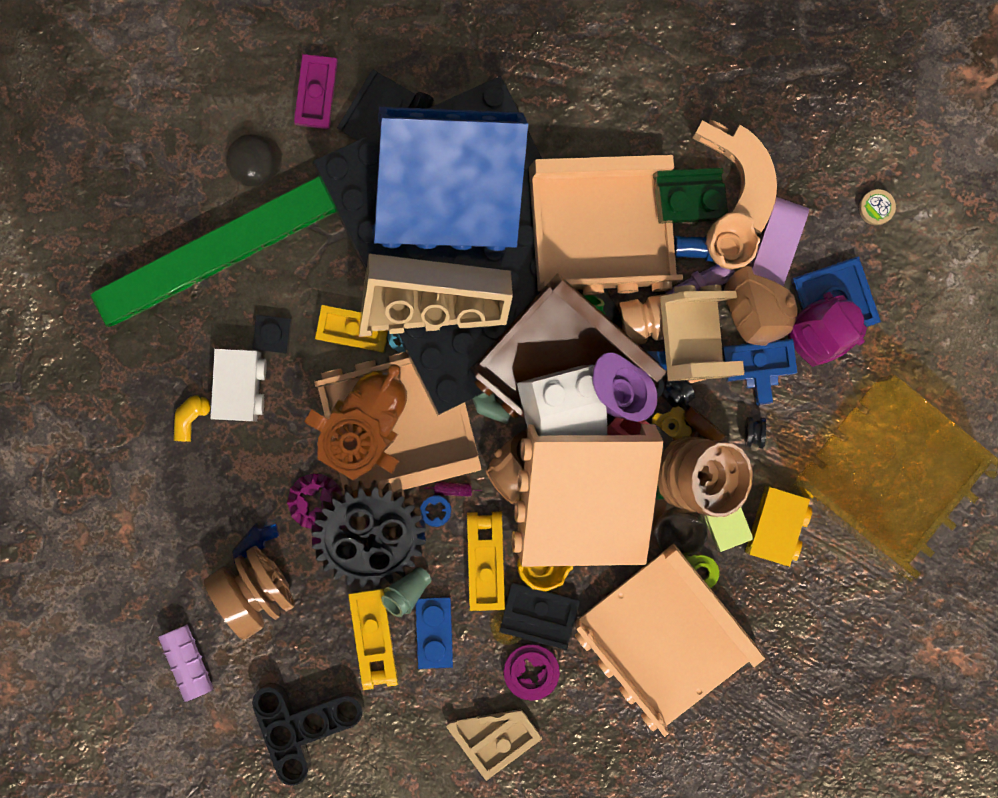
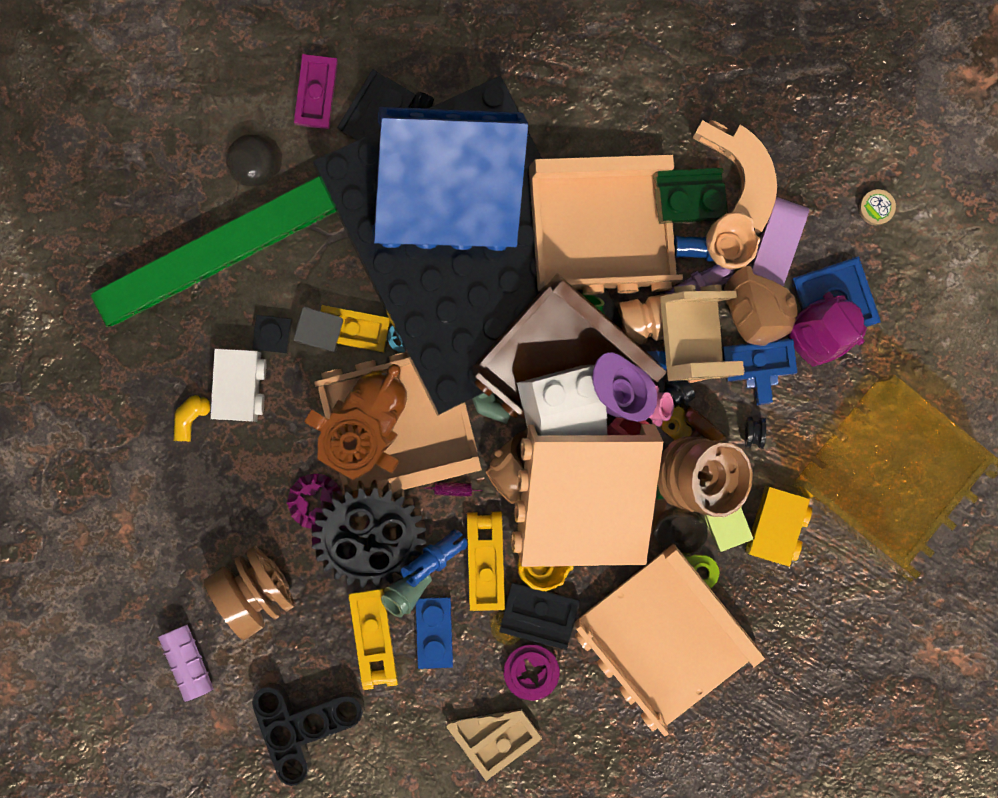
clear blue bar [232,523,280,564] -> none
tan wedge [359,254,513,337] -> none
blue bush [420,495,452,527] -> none
none -> dark grey panel [293,307,343,353]
none -> blue pin [401,529,468,587]
none -> bright pink plate [649,386,674,427]

